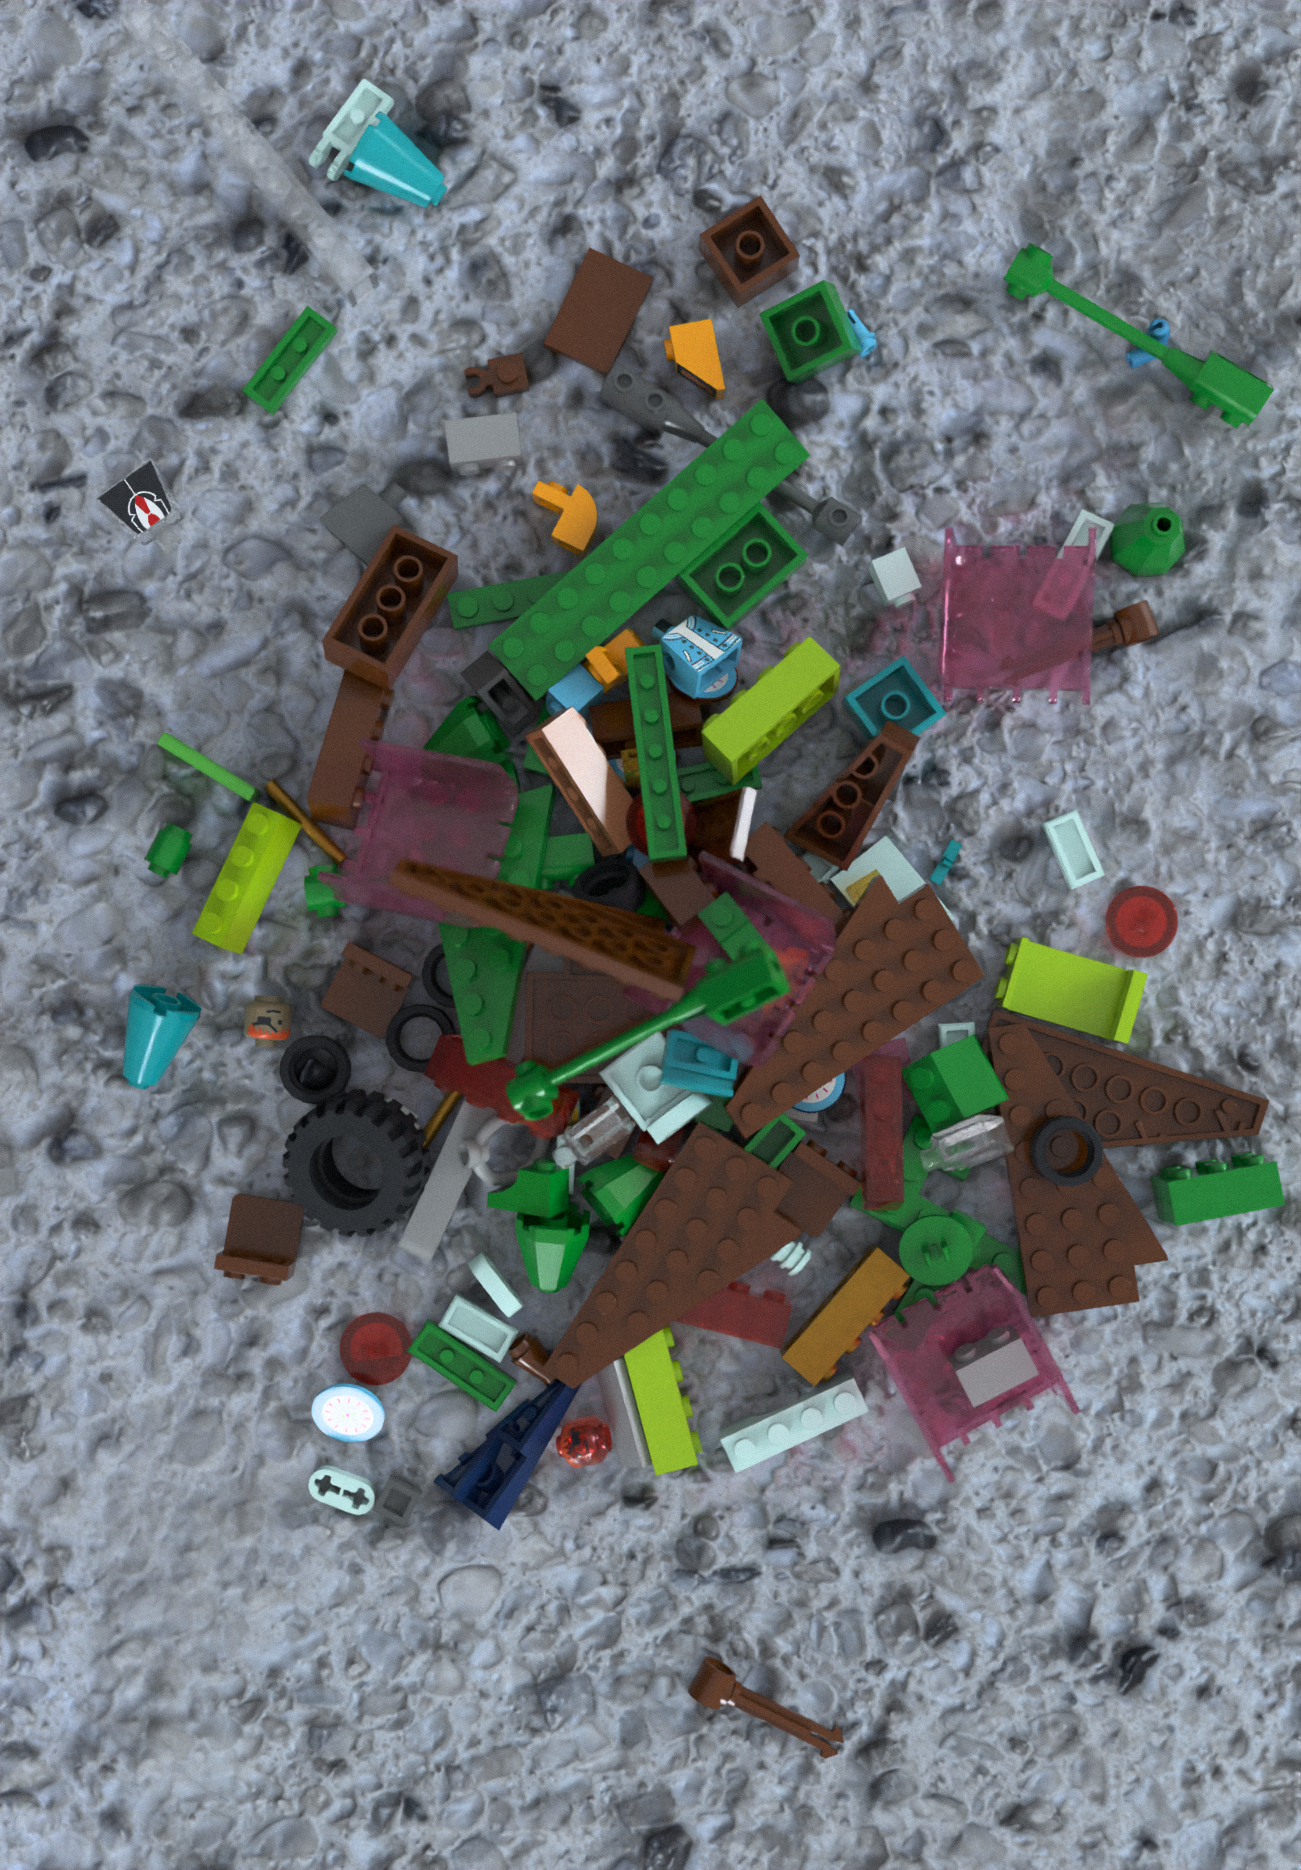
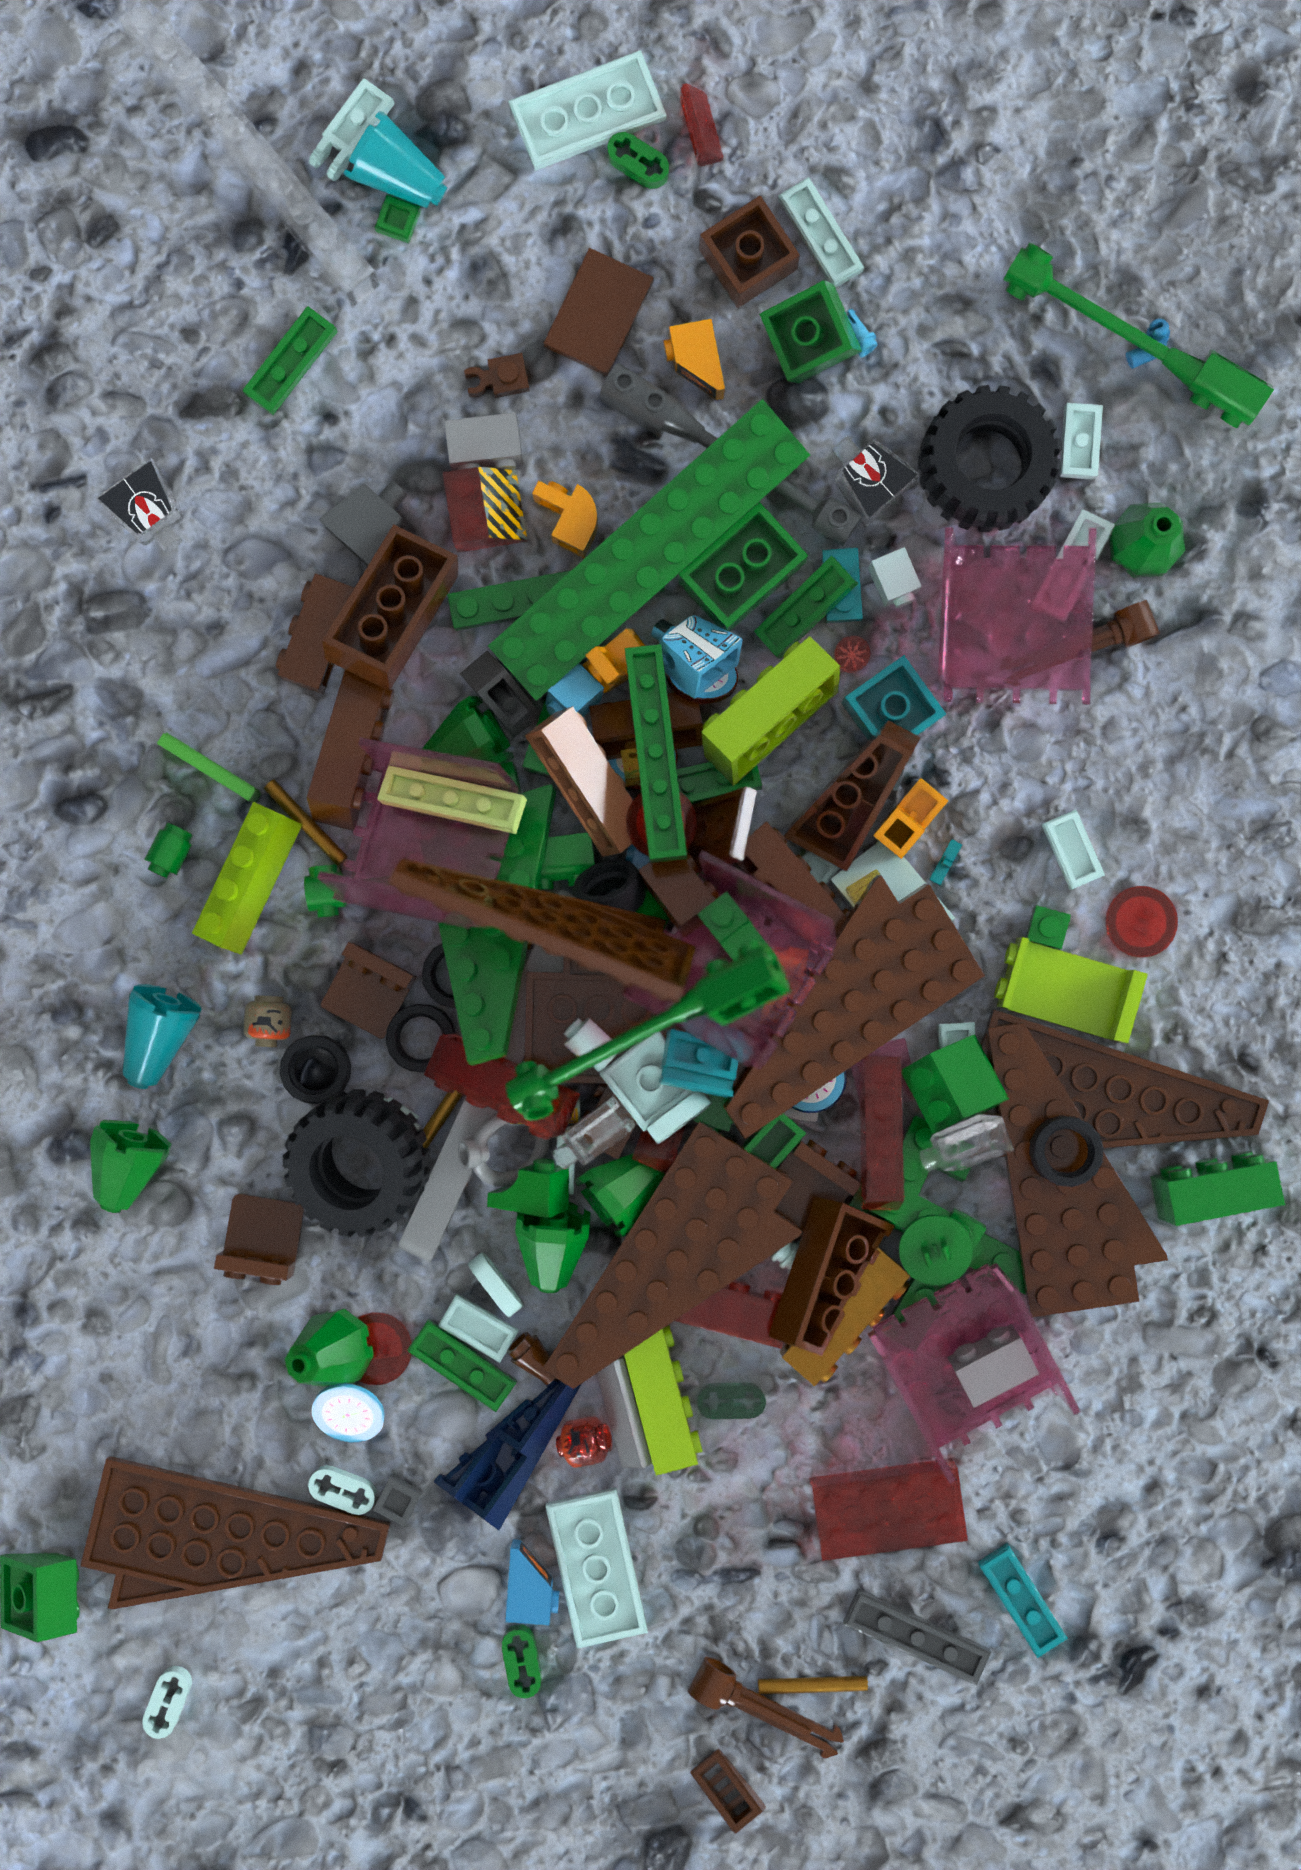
light aqua arch [719,1370,869,1473] -> none
none -> green slope [0,1553,80,1643]
none -> reddish brown wing [80,1456,391,1609]
none -> green cone [90,1120,172,1213]
none -> light aqua beam [142,1666,192,1739]
none -> reddish brown brick [276,573,355,695]
none -> green cone [285,1308,374,1387]
none -> green tile [374,194,421,244]
none -> yellowish green plate [377,765,527,834]
none -> slope [442,467,528,553]
none -> green beam [502,1624,542,1698]
none -> dark azure slope [505,1539,560,1625]
none -> light aqua tile [508,50,667,171]
none -> light aqua tile [545,1487,648,1649]
none -> light aqua brick [563,1018,616,1072]
none -> green beam [607,132,669,189]
none -> clear red slope [680,83,724,167]
none -> reddish brown slope [690,1748,766,1834]
none -> clear green beam [697,1383,766,1419]
none -> green plate [754,555,859,659]
none -> pearl gold bar [758,1676,868,1694]
none -> reddish brown wedge [768,1197,895,1356]
none -> light aqua tile [778,177,864,288]
none -> clear red brick [809,1458,968,1561]
none -> teal plate [821,548,863,623]
none -> torso [832,436,920,528]
none -> clear red tile [834,635,871,673]
none -> dark grey tile [843,1588,991,1686]
none -> light orange brick [873,777,949,859]
none -> black tyre [918,385,1062,532]
none -> teal tile [977,1543,1068,1658]
none -> green plate [1025,905,1071,950]
none -> light aqua plate [1059,403,1103,480]

